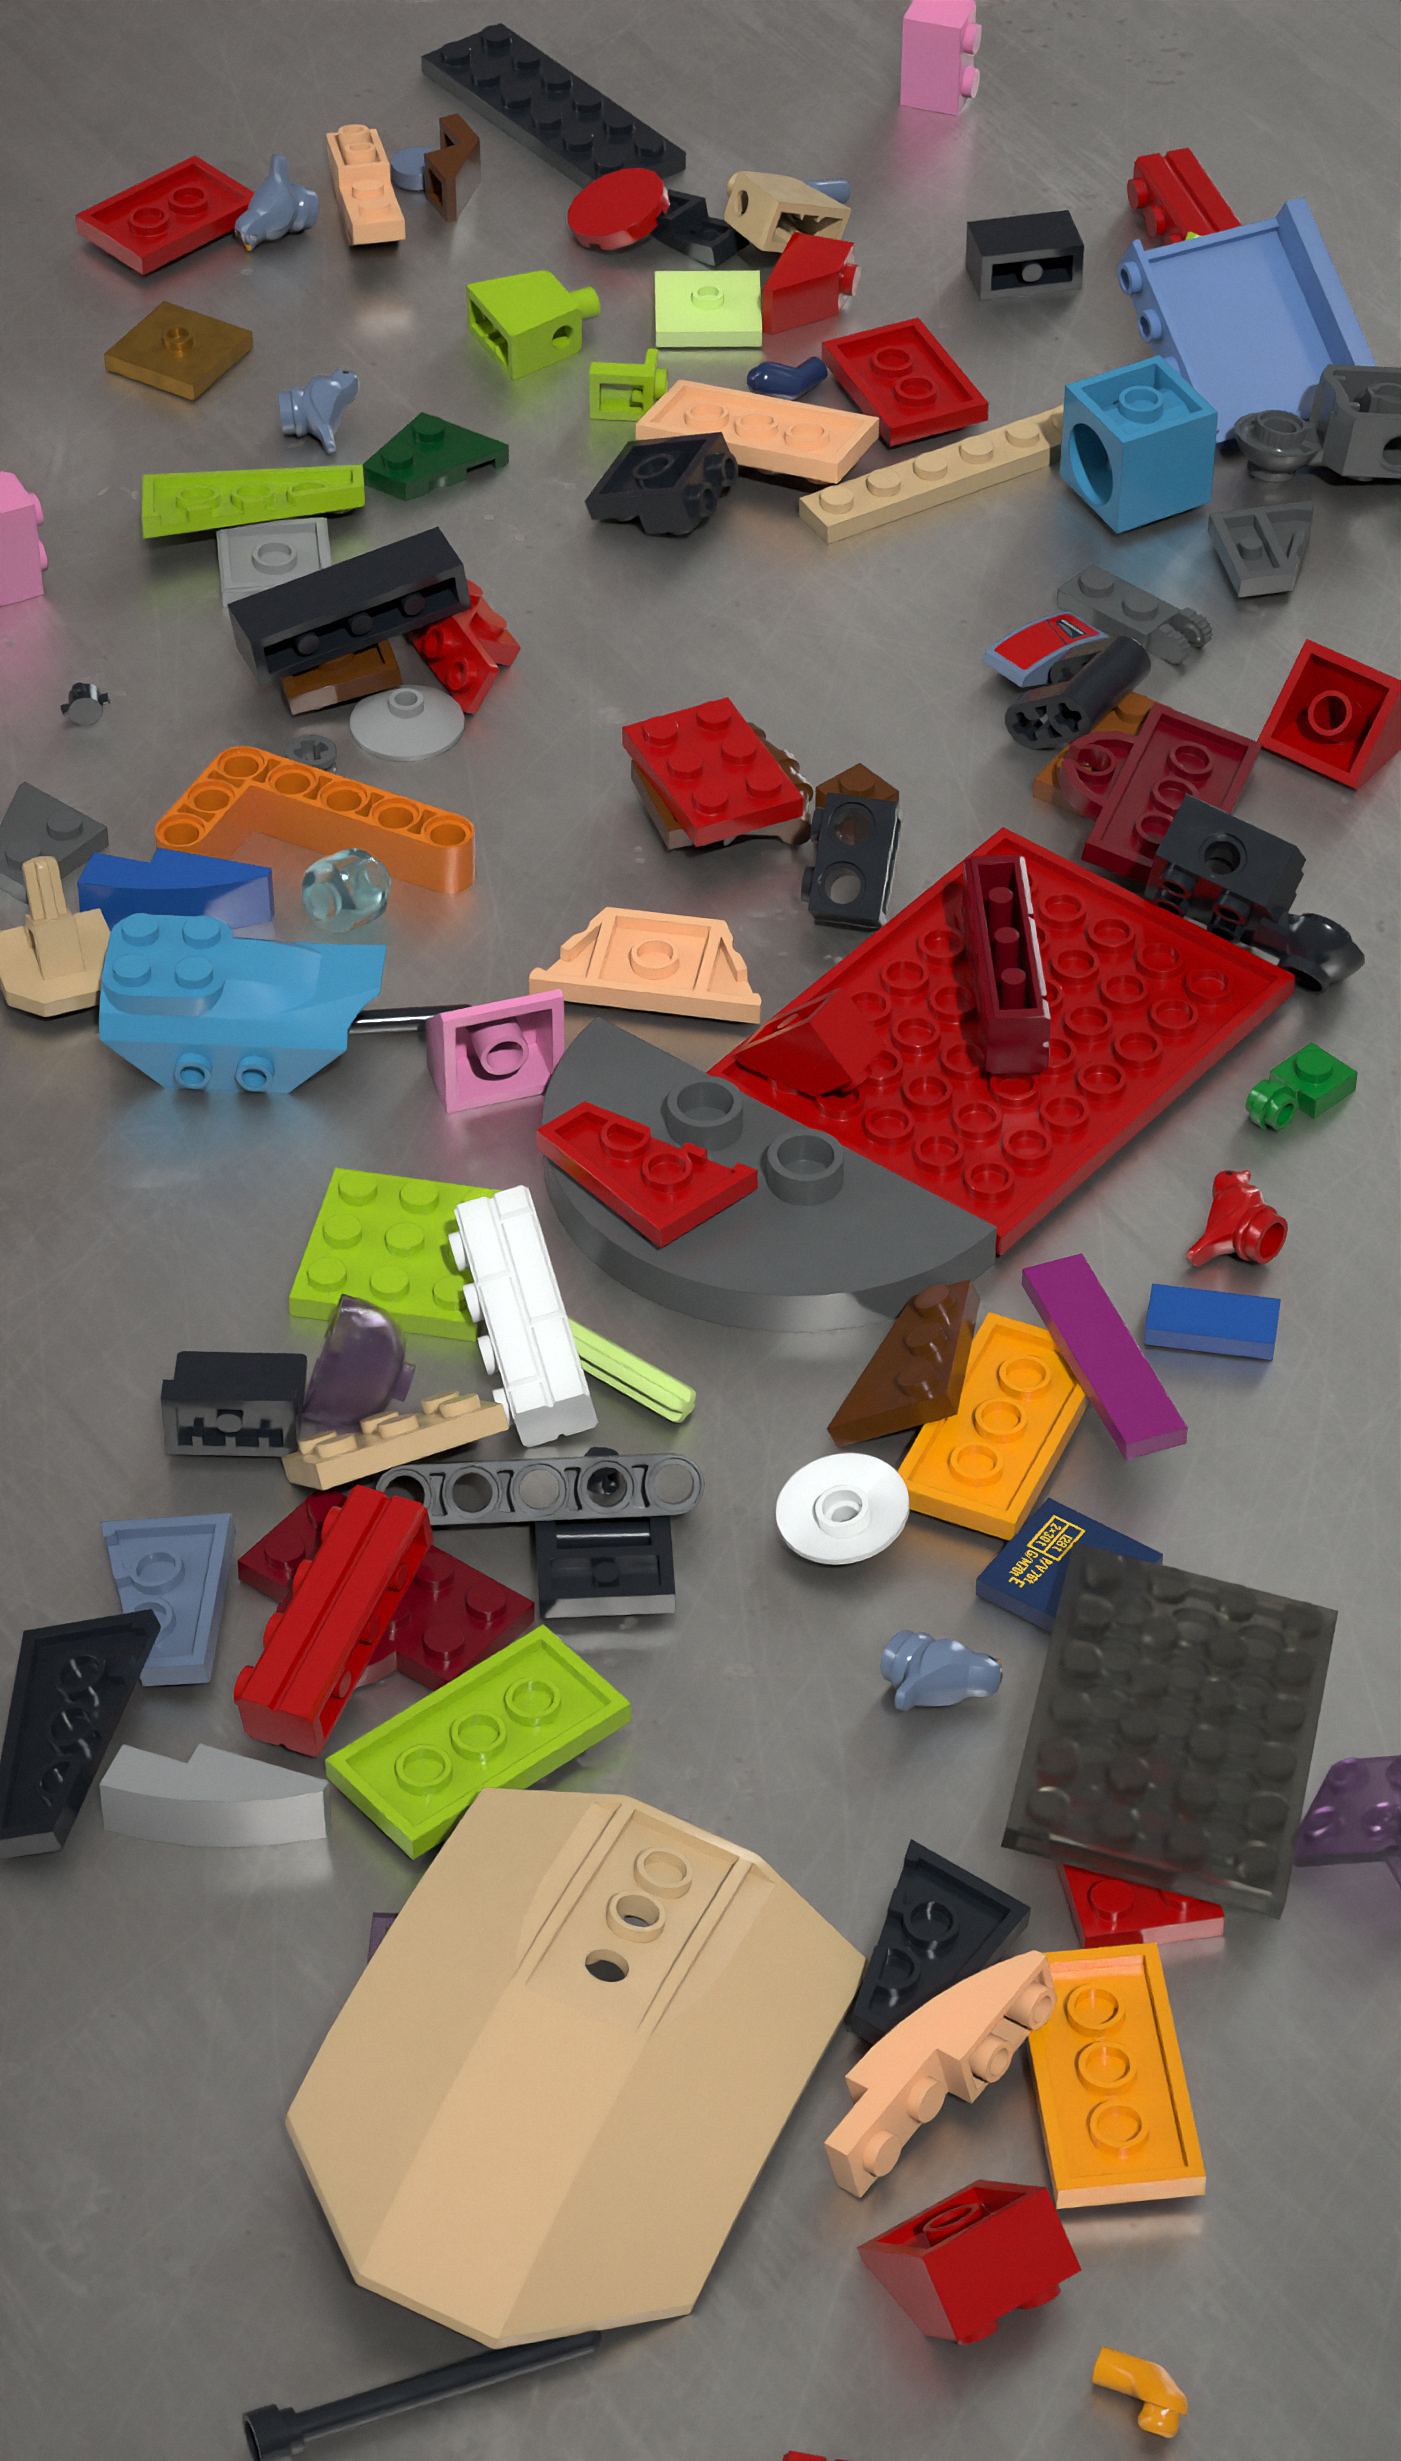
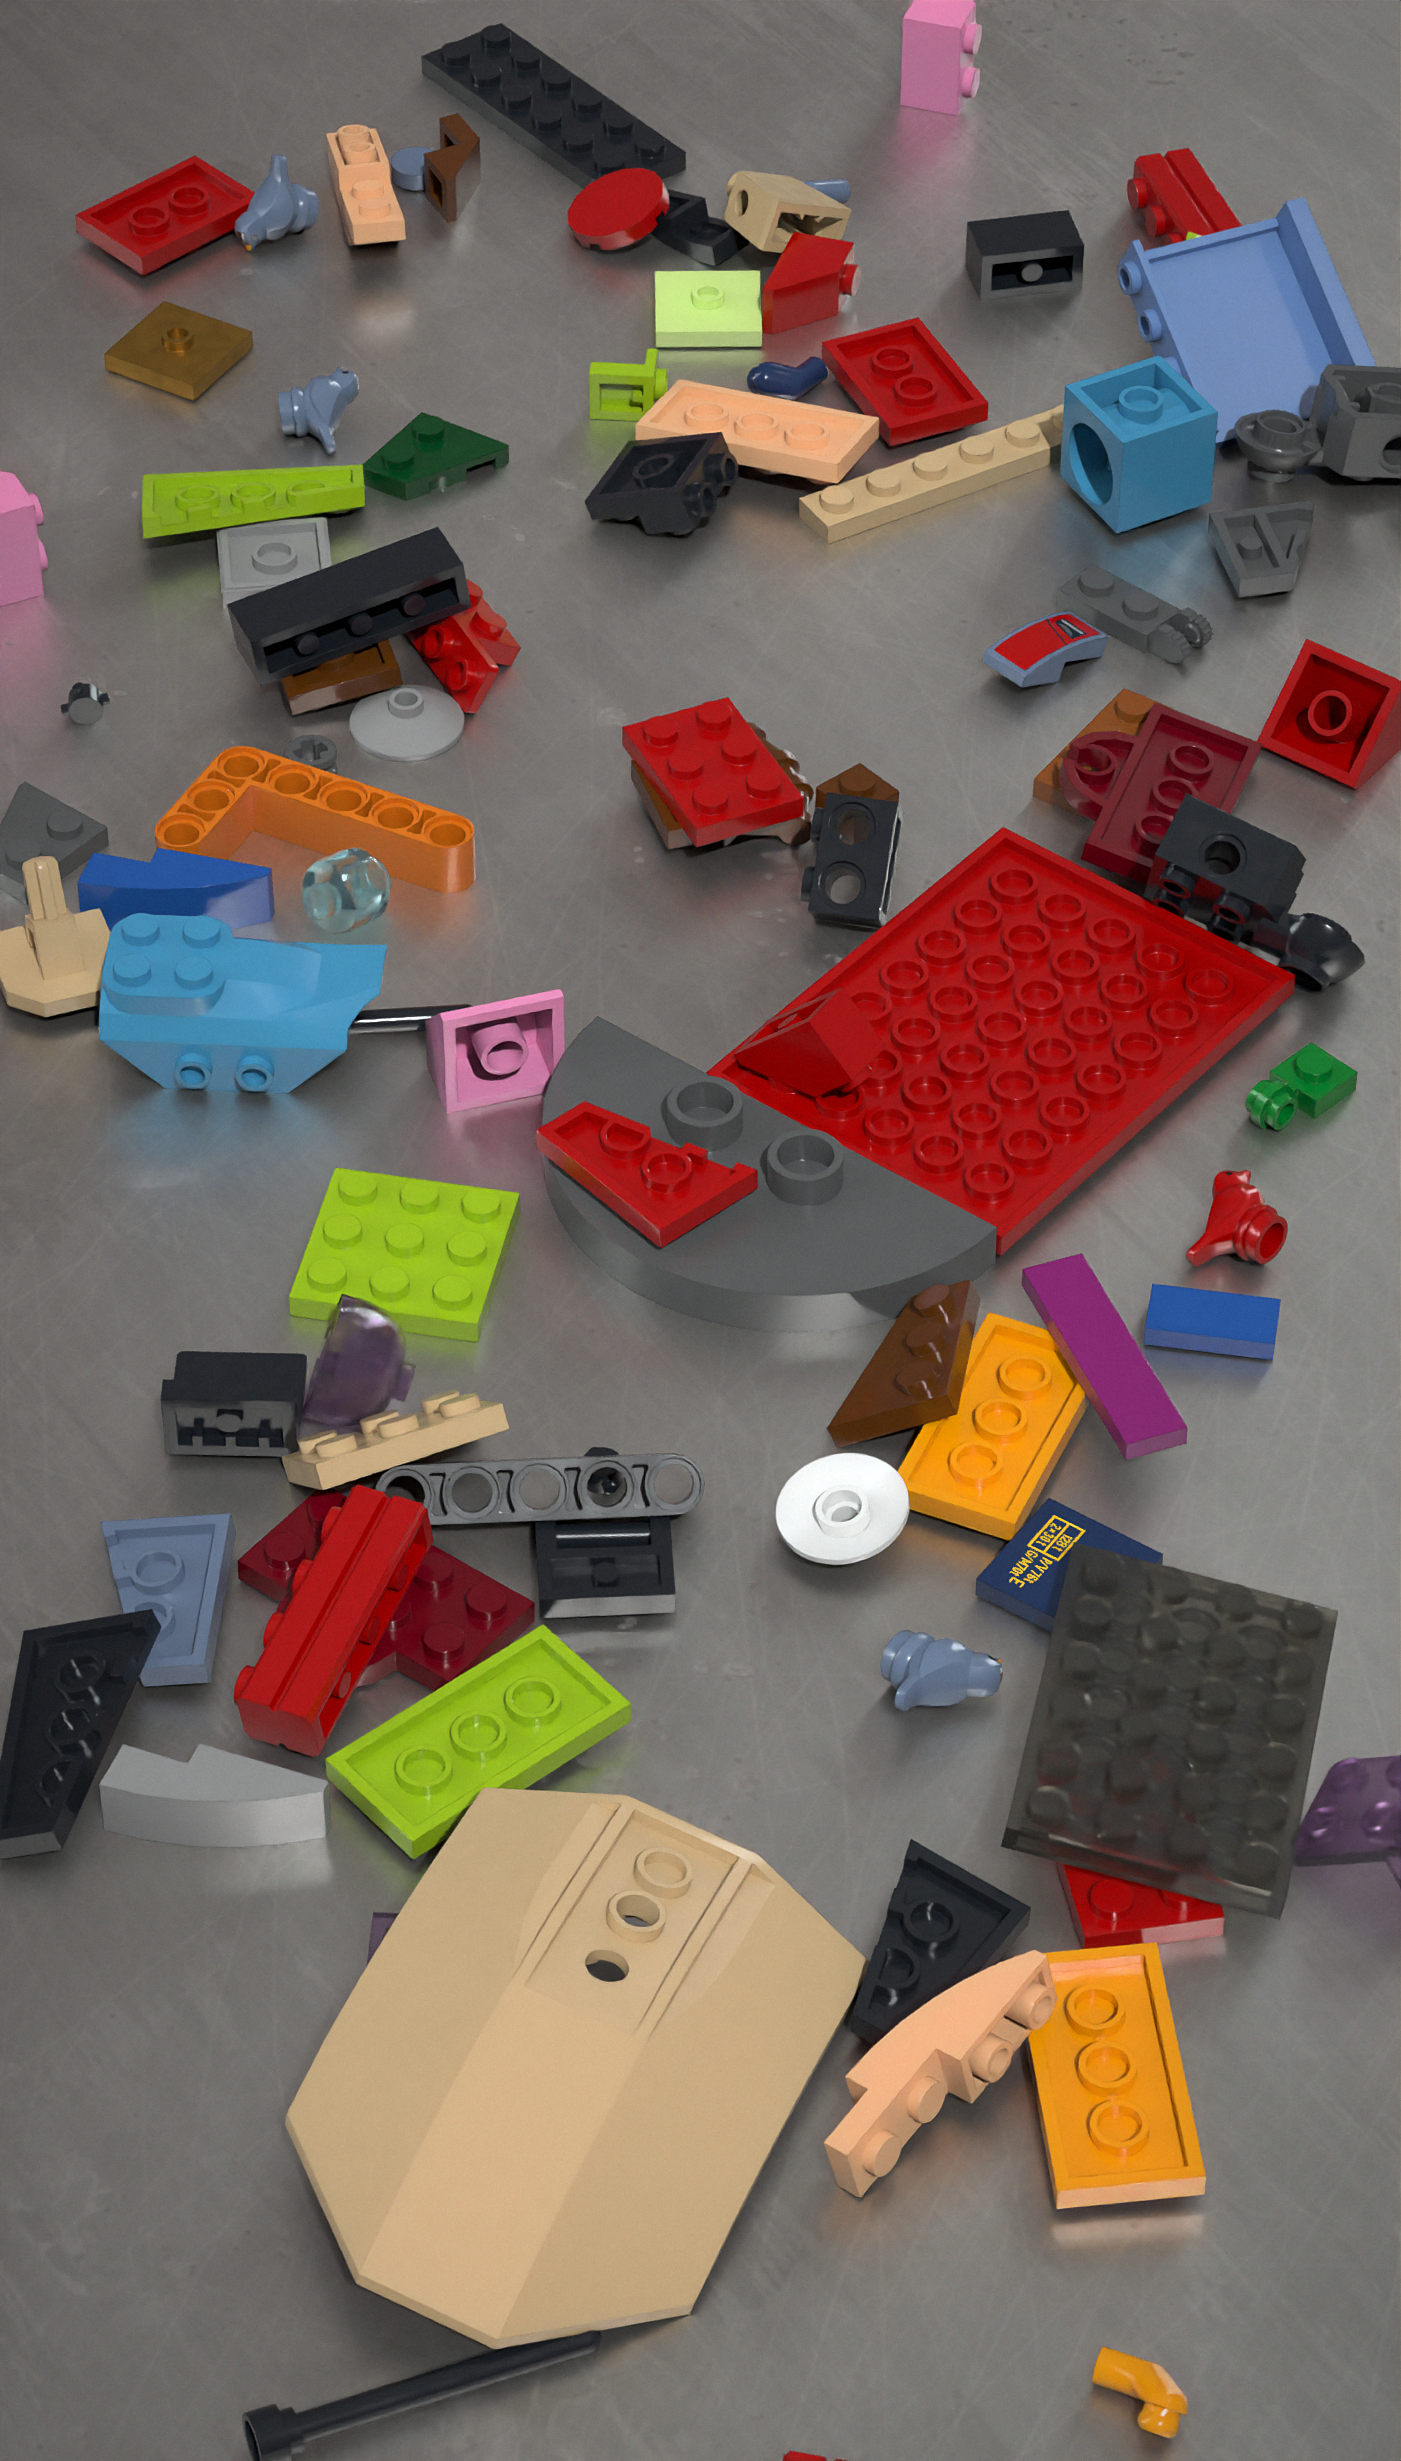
white brick [448,1185,599,1448] -> none
lime torso [466,270,601,381] -> none
light nougat wing [529,907,762,1024] -> none
yellowish green axle [567,1316,696,1423] -> none
red slope [857,2179,1082,2345] -> none
dark red brick [962,854,1051,1074] -> none
black connector [1005,636,1151,749] -> none

